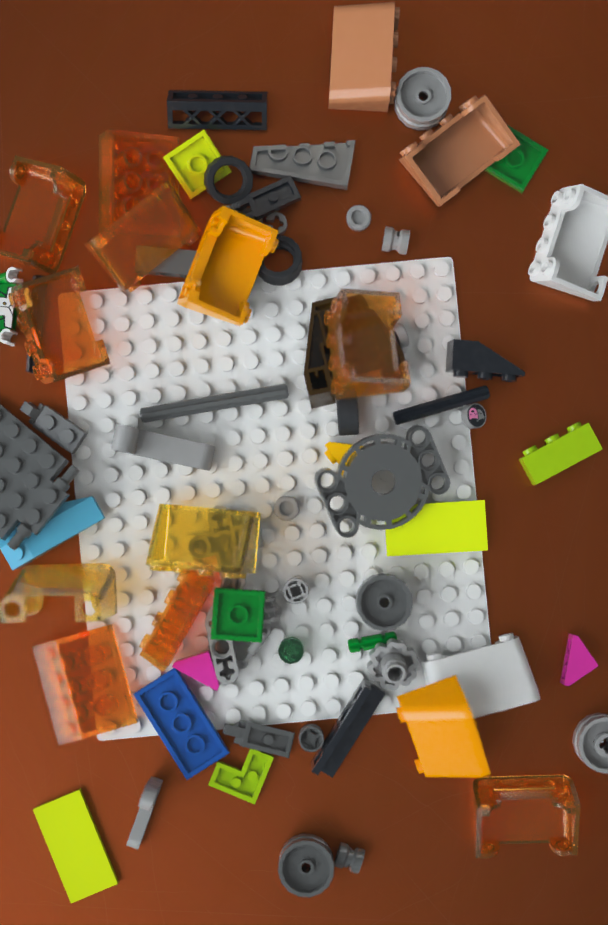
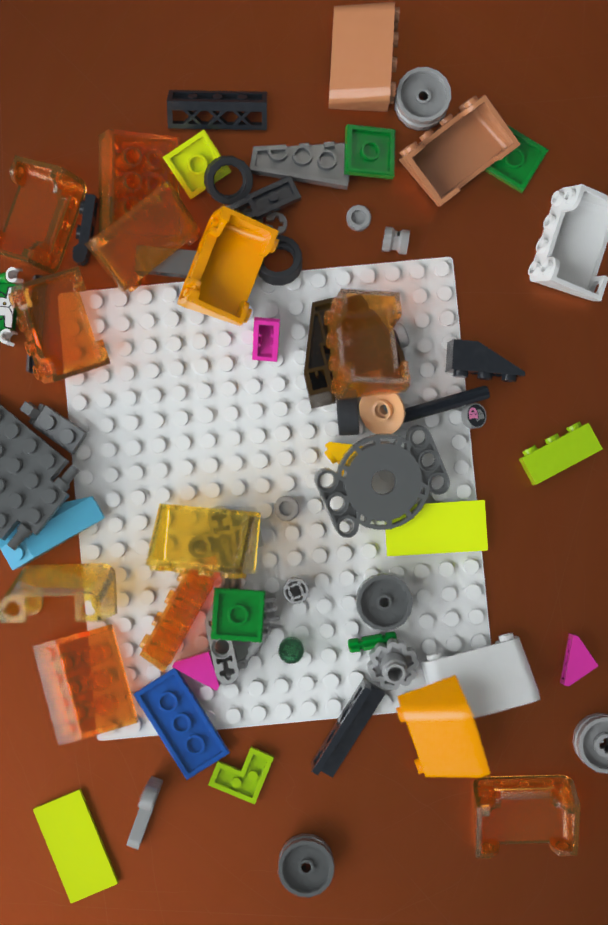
light grey beam [111,424,215,471] -> none
dark grey axle [140,384,289,423] -> none
dark grey hinge [222,720,295,758] -> none
dark grey wheel [299,723,324,752] -> none
dark grey wheel [334,842,365,874] -> none
none -> black hinge [72,193,99,266]
none -> dark pink slope [252,317,280,362]
none -> green tile [344,124,395,180]
none -> light nougat dish [359,386,405,434]

